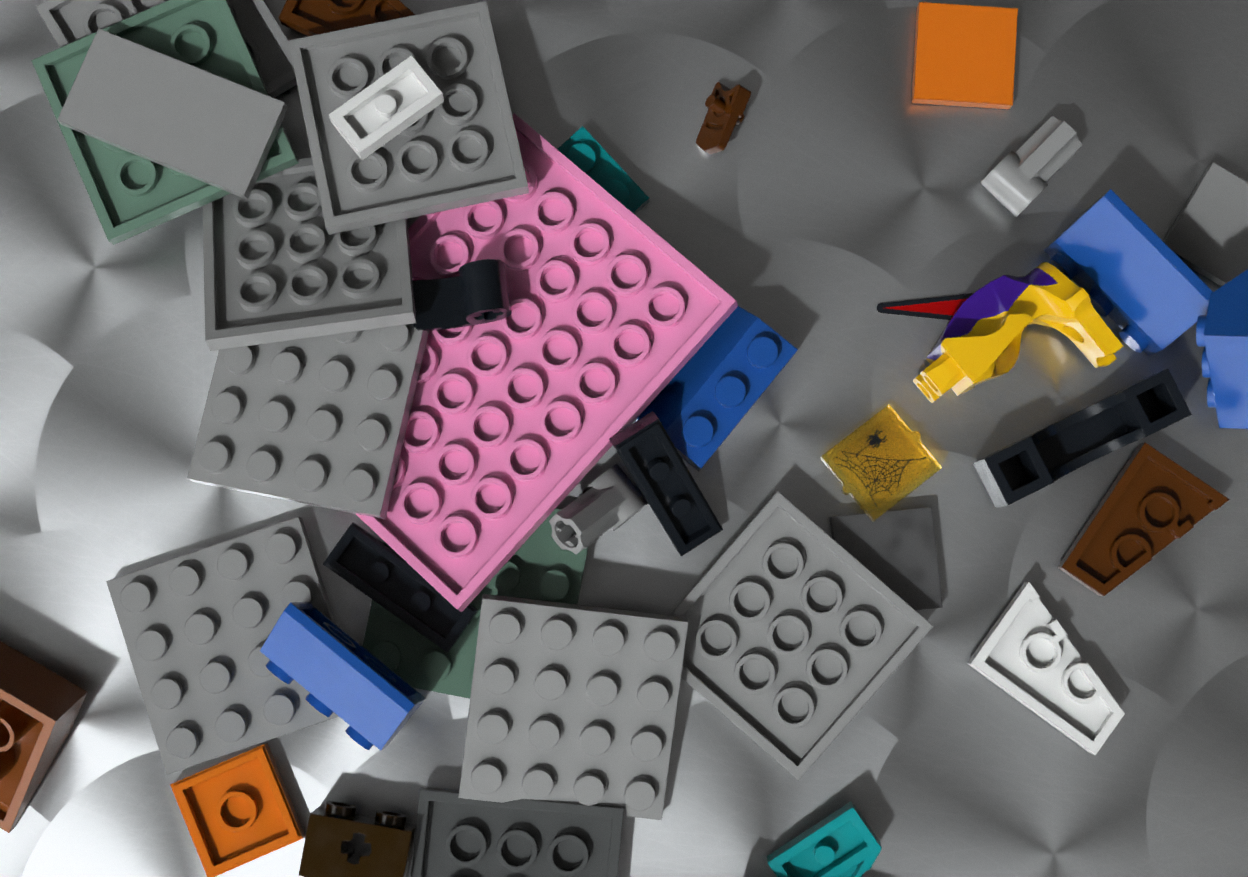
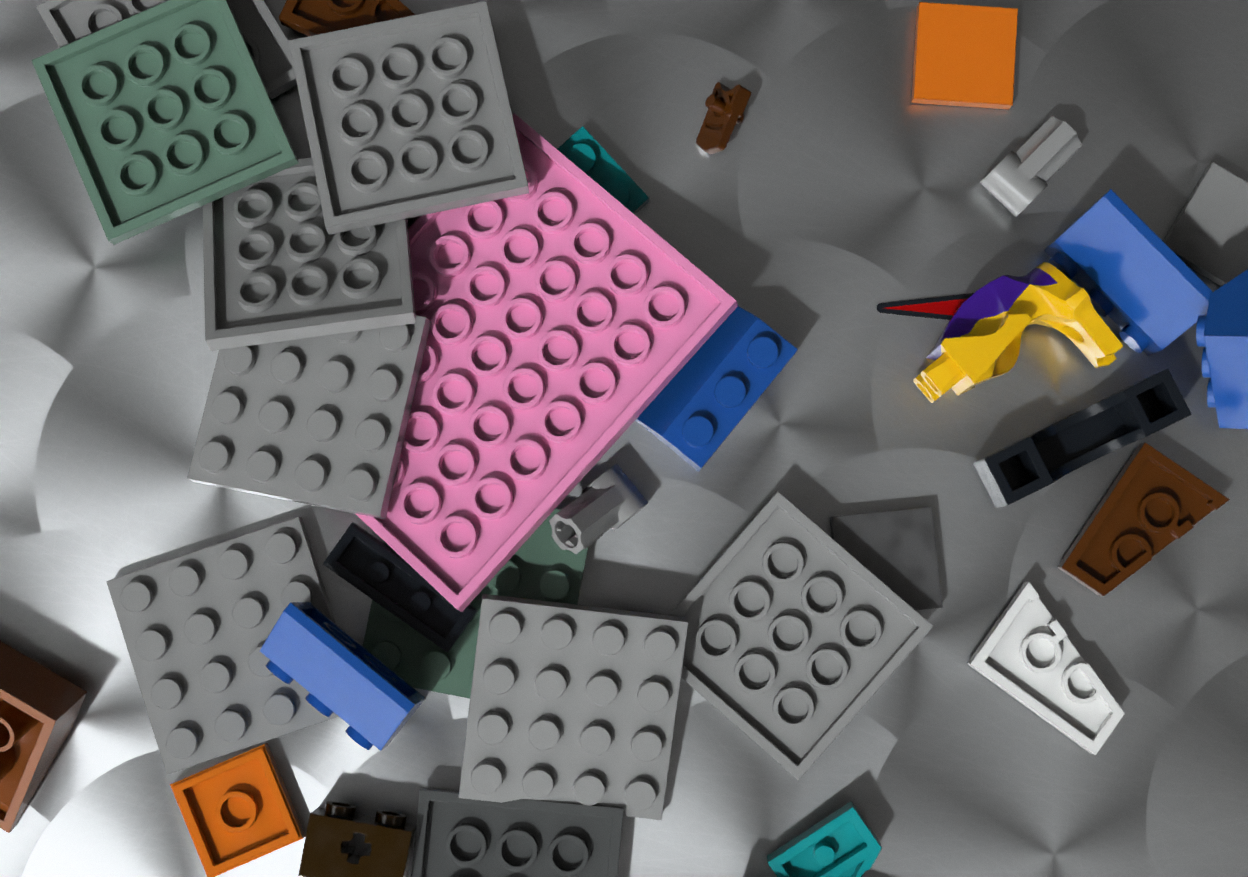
light grey tile [57,28,289,200] -> none
white plate [329,55,444,160] -> none
black panel [413,259,512,331] -> none
black tile [609,411,723,556] -> none
clear yellow piece [820,405,942,522] -> none

